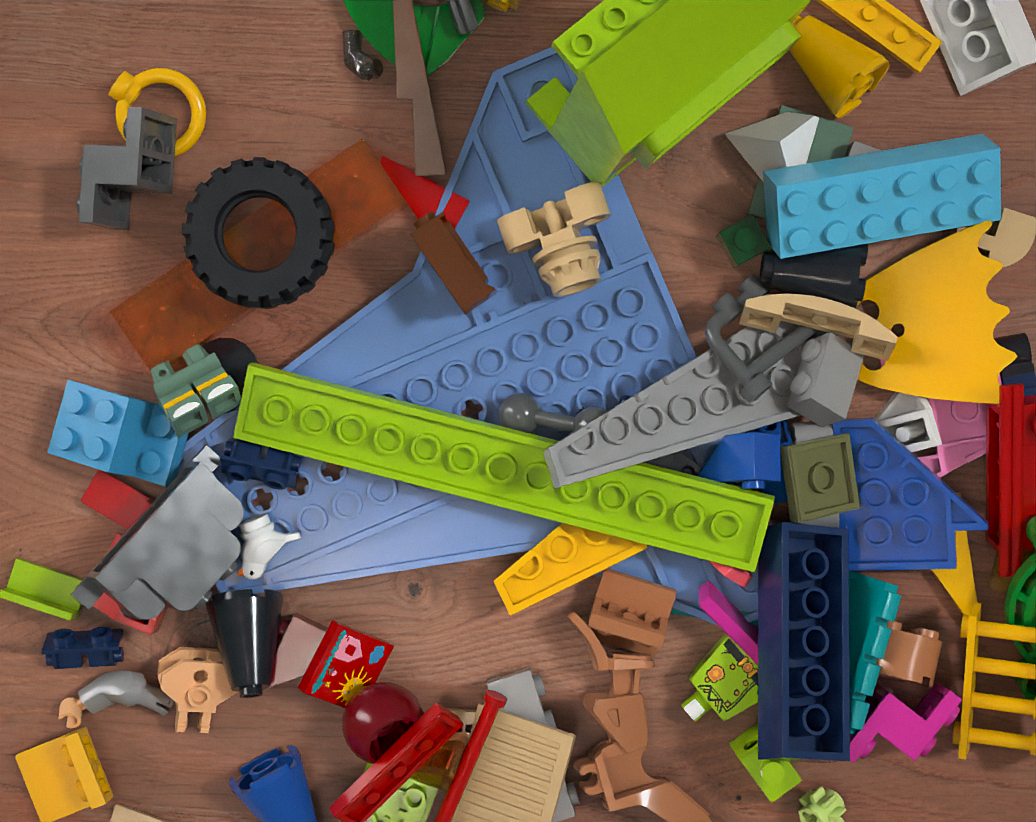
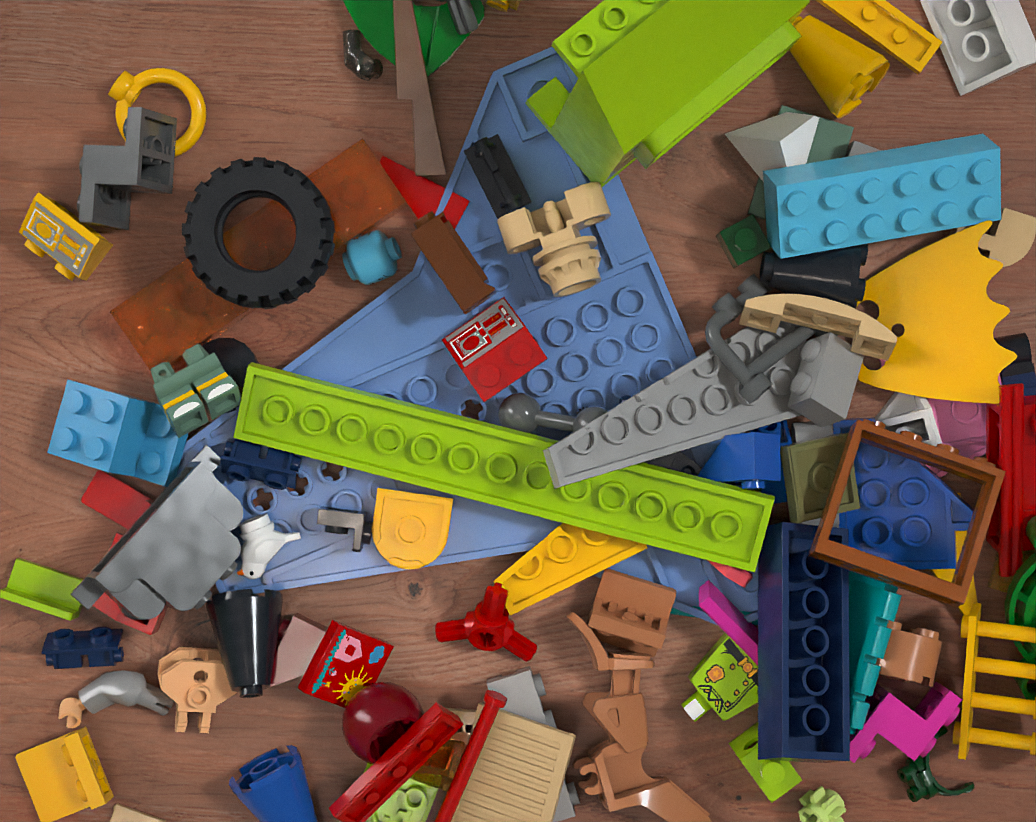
none -> yellow slope [19,192,113,281]
none -> bracket [317,506,373,552]
none -> medium azure head [342,230,402,285]
none -> yellow tile [372,488,454,569]
none -> red bush [435,582,537,662]
none -> red slope [442,297,548,403]
none -> black hinge [464,134,531,219]
none -> dark orange window [808,419,1006,608]
none -> dark green helmet [897,726,975,802]

